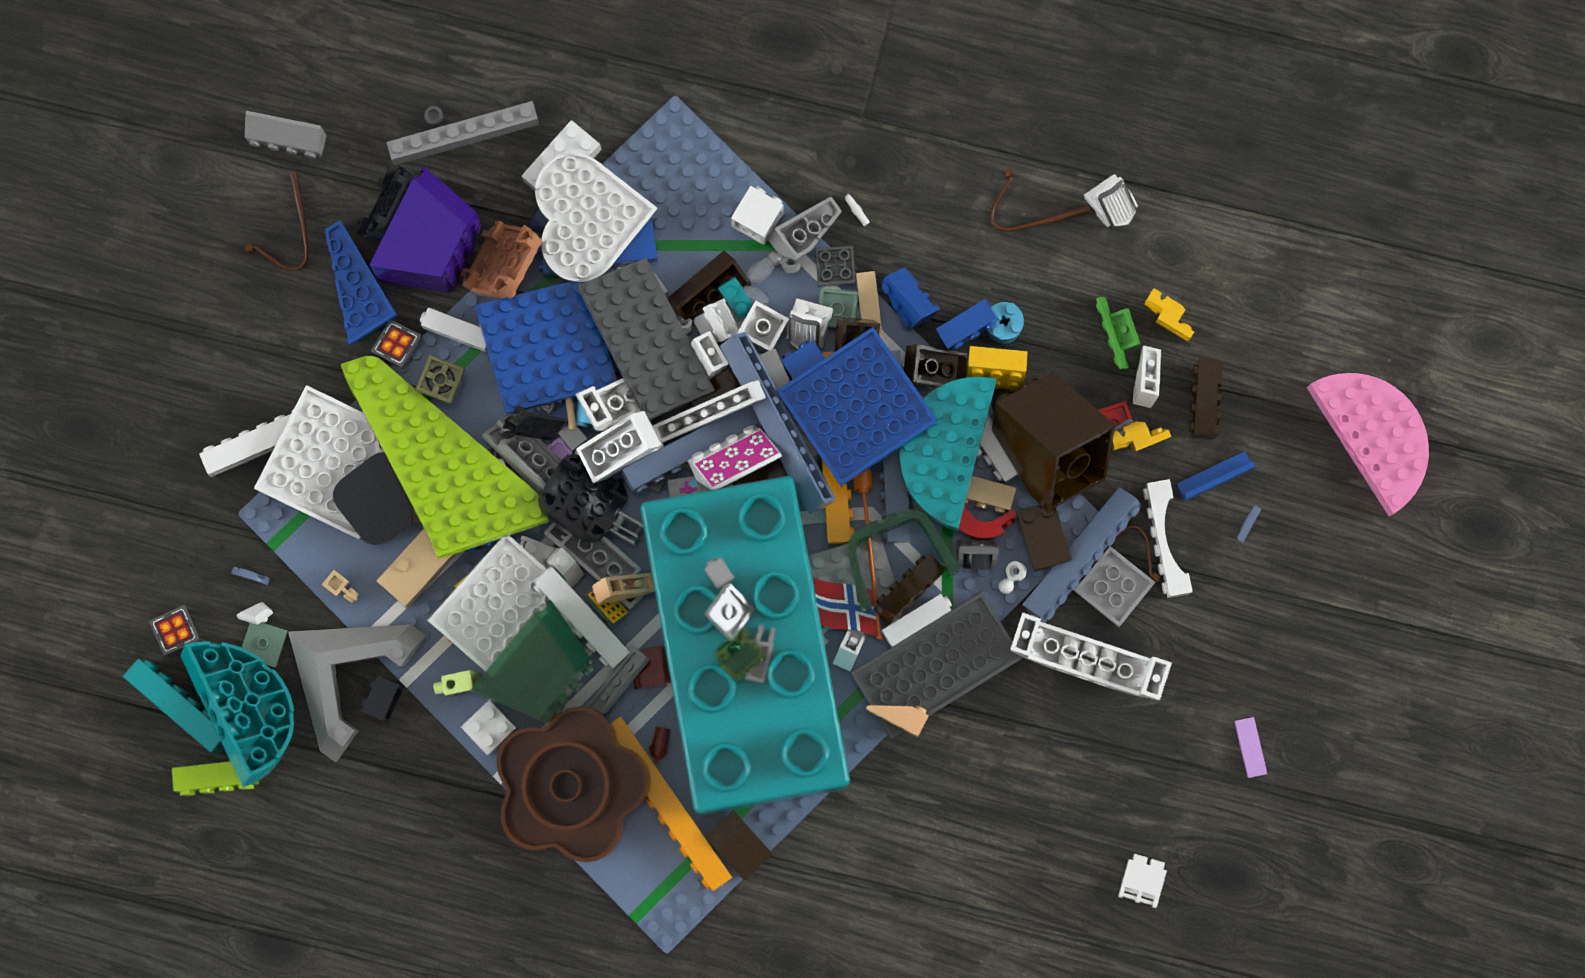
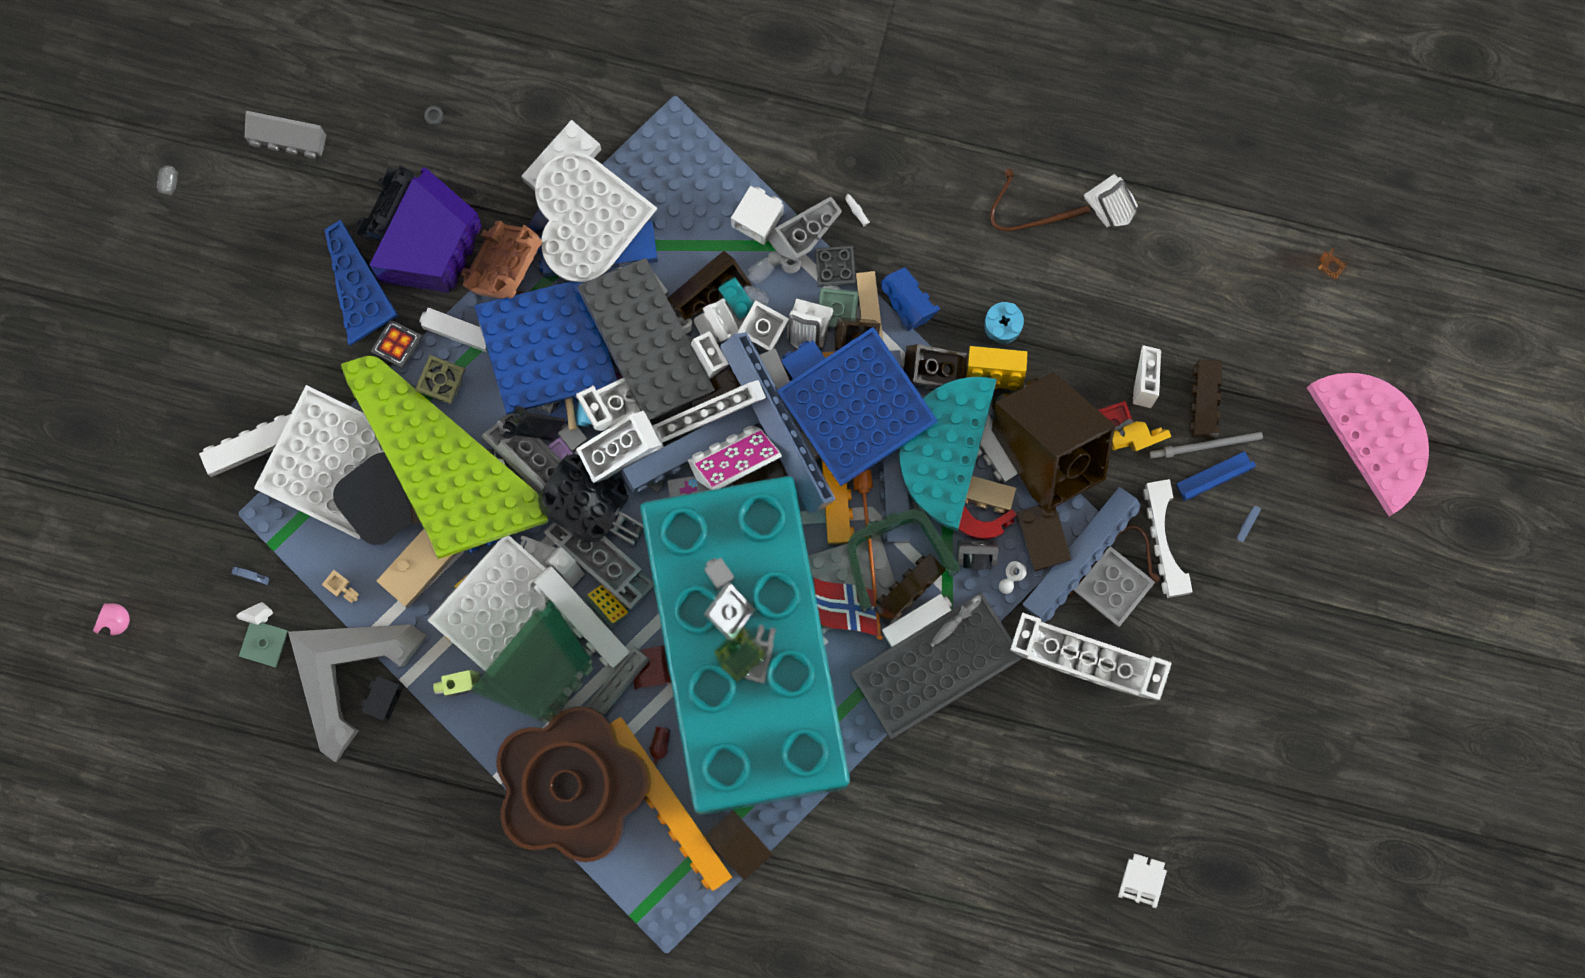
teal brick [123,659,224,754] -> none
tile [149,605,201,656] -> none
lime brick [172,762,259,796] -> none
teal brick [180,641,294,788] -> none
reddish brown piece [245,172,309,271] -> none
light grey brick [387,101,539,165] -> none
white brick [461,700,518,756] -> none
light nougat slope [592,573,655,604] -> none
white slope [833,630,867,671] -> none
light nougat slope [866,705,929,737] -> none
blue wedge [936,299,999,351] -> none
bright green bracket [1096,297,1140,370] -> none
yellow plate [1144,288,1194,342] -> none
lavender tile [1234,717,1267,778] -> none
none -> bright pink helmet [93,603,130,635]
none -> clear brick [156,166,178,195]
none -> light grey piece [930,596,981,647]
none -> light grey bar [1149,432,1263,459]
none -> clear orange bracket [1318,248,1346,280]

